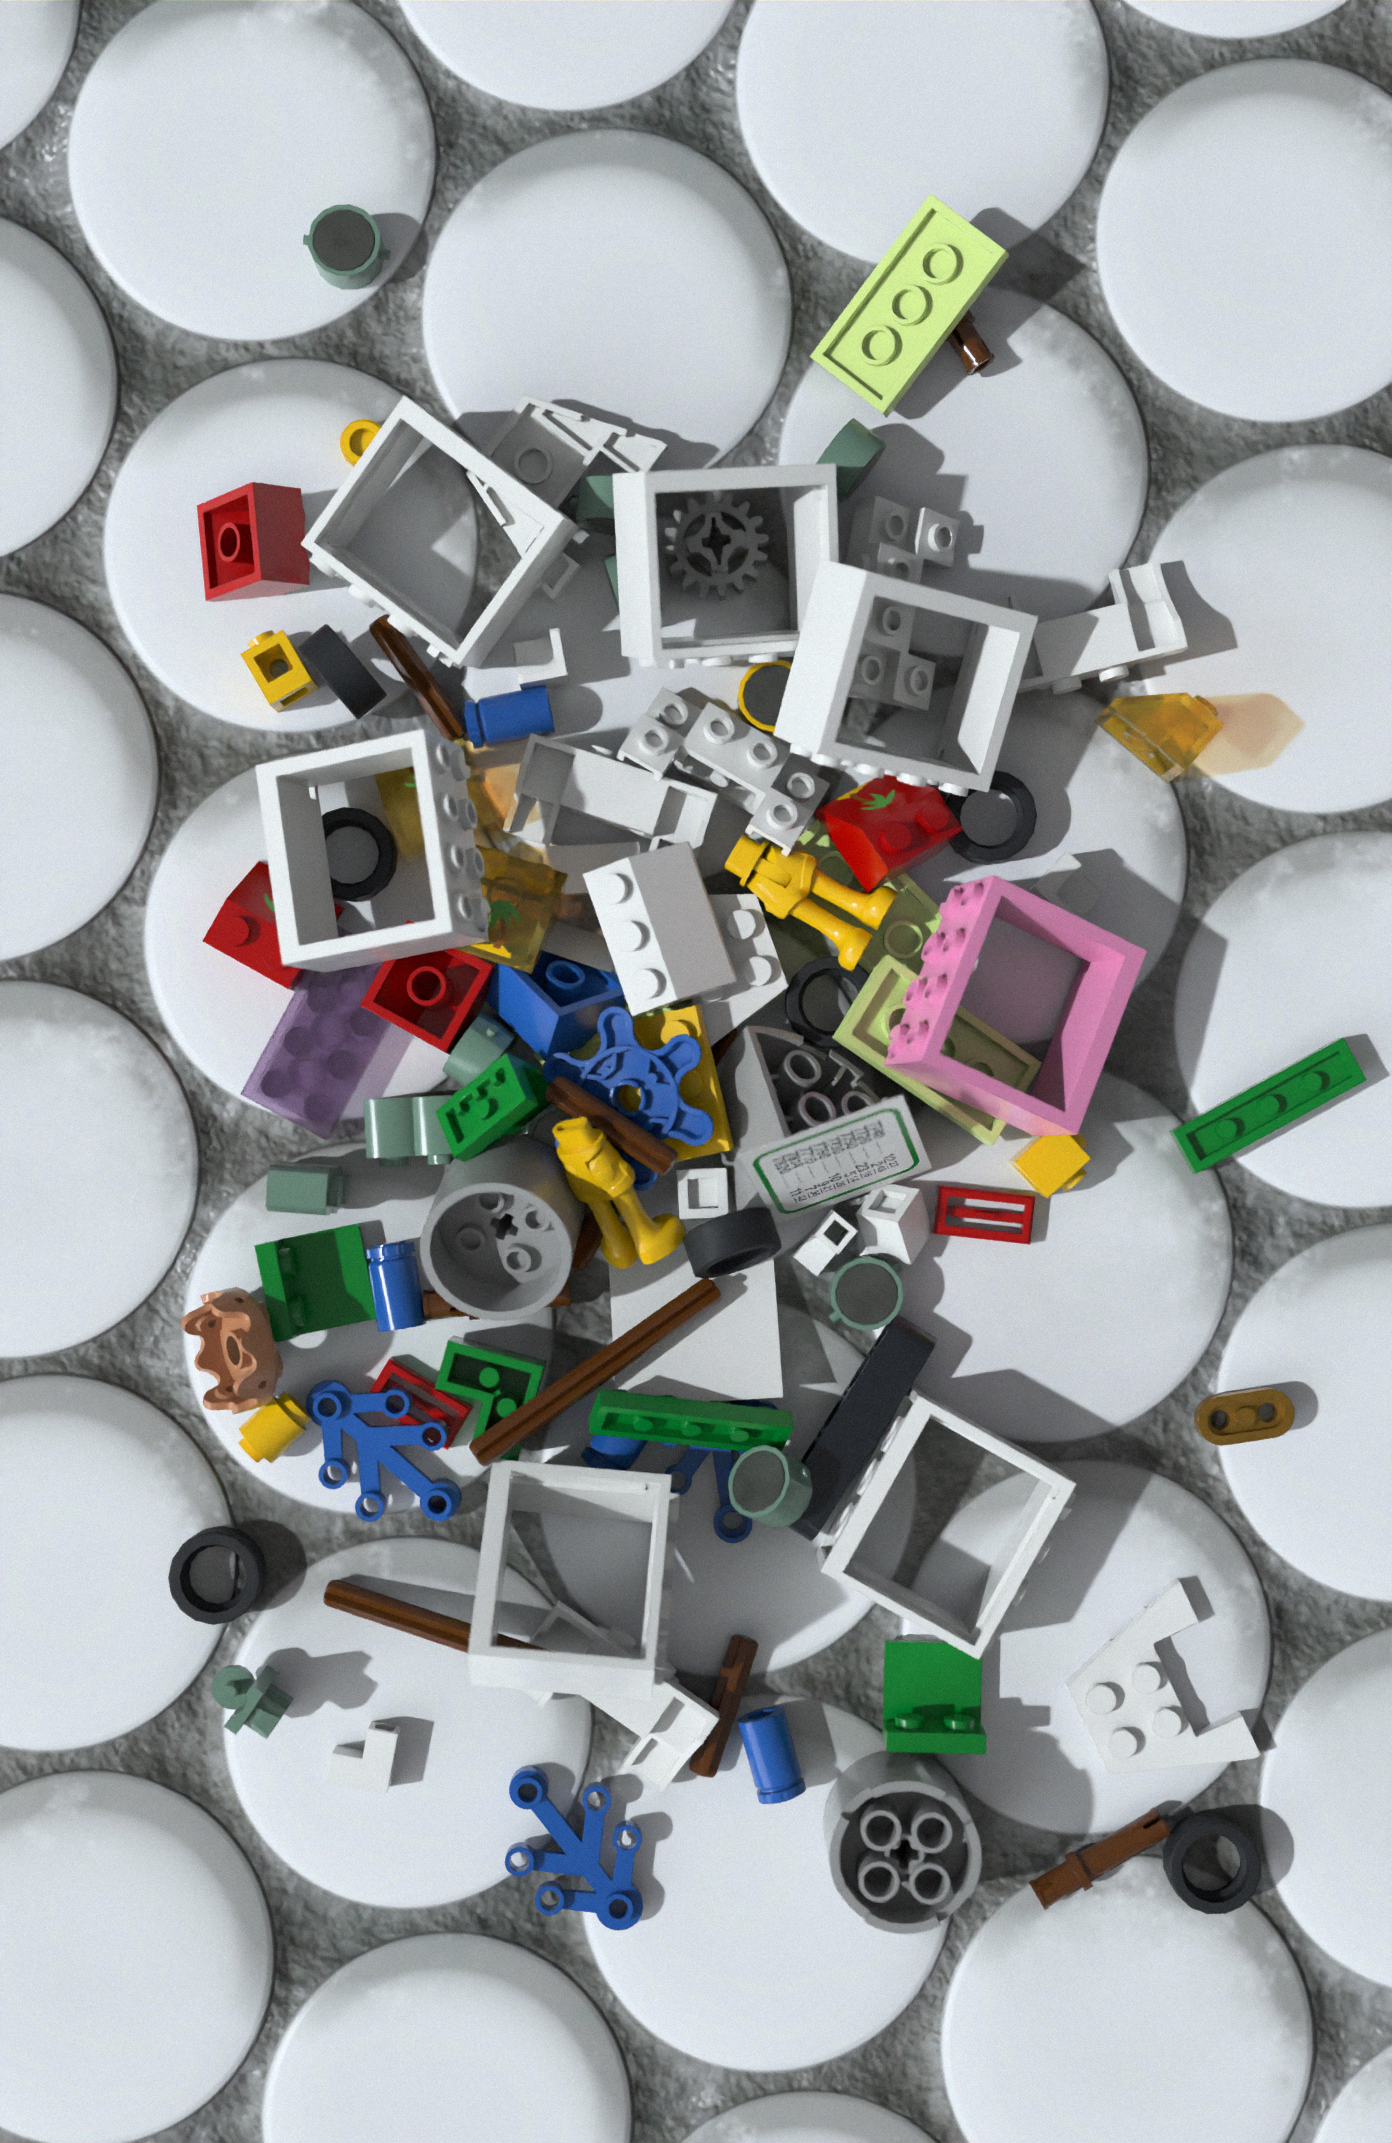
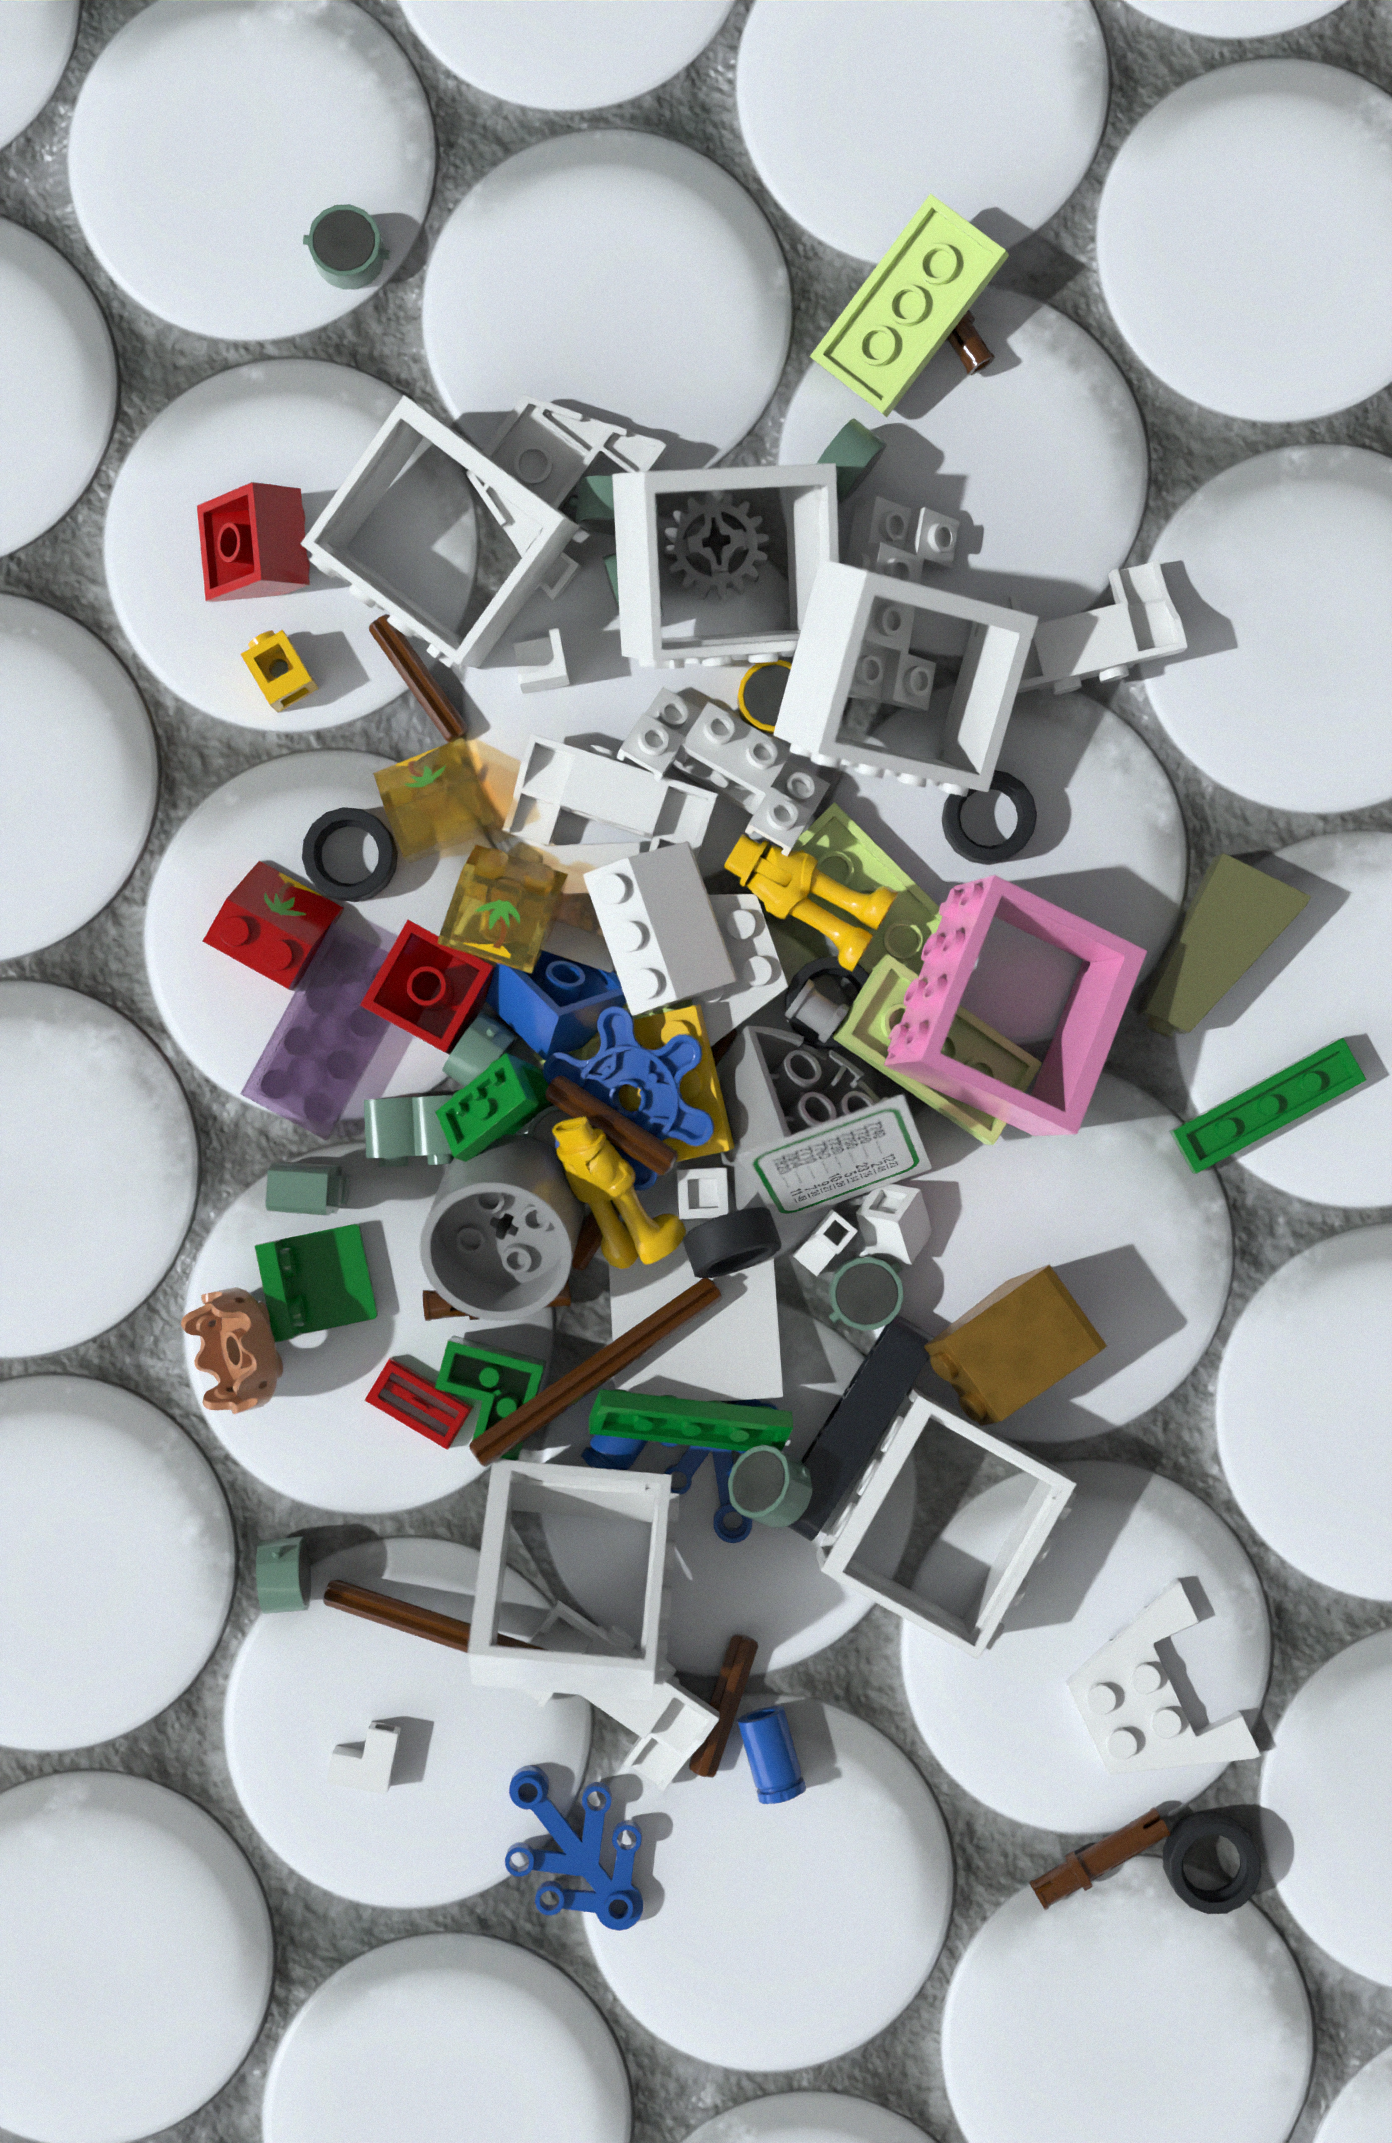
black tyre [168,1526,267,1625] -> none
sand green hips [211,1665,294,1739] -> none
yellow brick [238,1391,312,1463] -> none
white window [255,729,491,973] -> none
black tyre [297,624,387,719] -> none
blue plant [306,1380,462,1522] -> none
yellow tile [340,419,382,468] -> none
blue piece [365,1240,426,1332] -> none
blue piece [464,685,555,749] -> none
red slope [814,774,963,893] -> none
light grey brick [823,1751,982,1934] -> none
green bracket [882,1640,986,1754] -> none
red tile [932,1185,1035,1245] -> none
yellow brick [1009,1132,1091,1198] -> none
white panel [1028,851,1102,918] -> none
clear yellow slope [1094,692,1224,784] -> none
pearl gold plate [1194,1387,1295,1446] -> none
none -> sand green piece [256,1537,311,1614]
none -> light grey bush [784,979,850,1043]
none -> pearl gold slope [924,1264,1107,1426]
none -> olive slope [1137,853,1311,1038]

